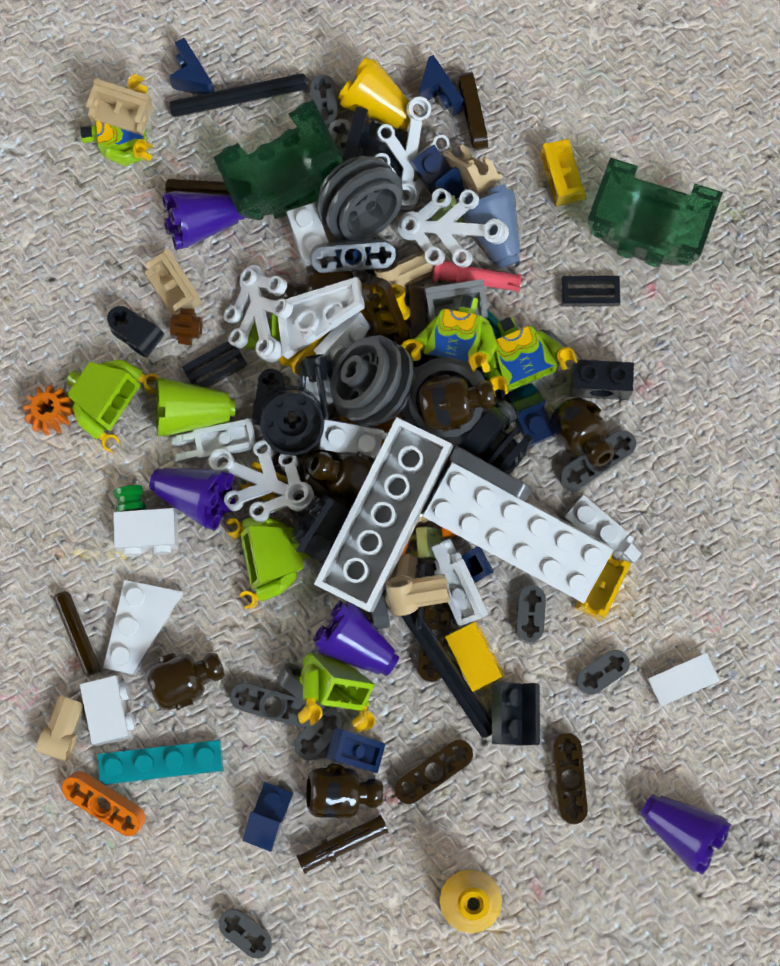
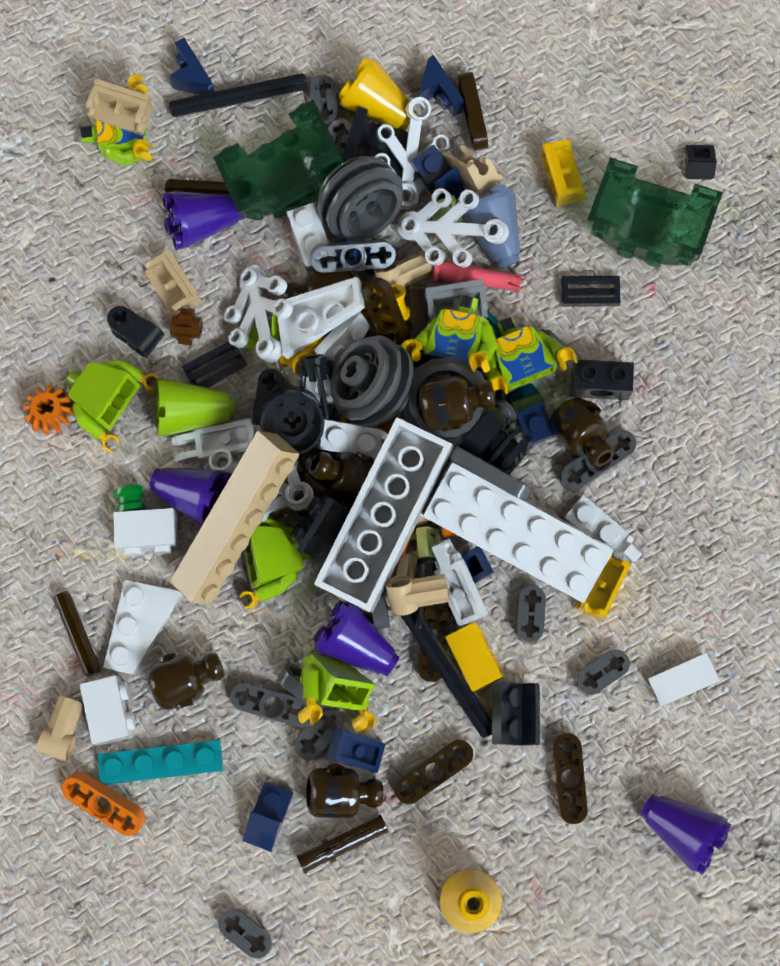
none -> tan brick [170,430,300,604]
none -> black slope [685,145,717,180]

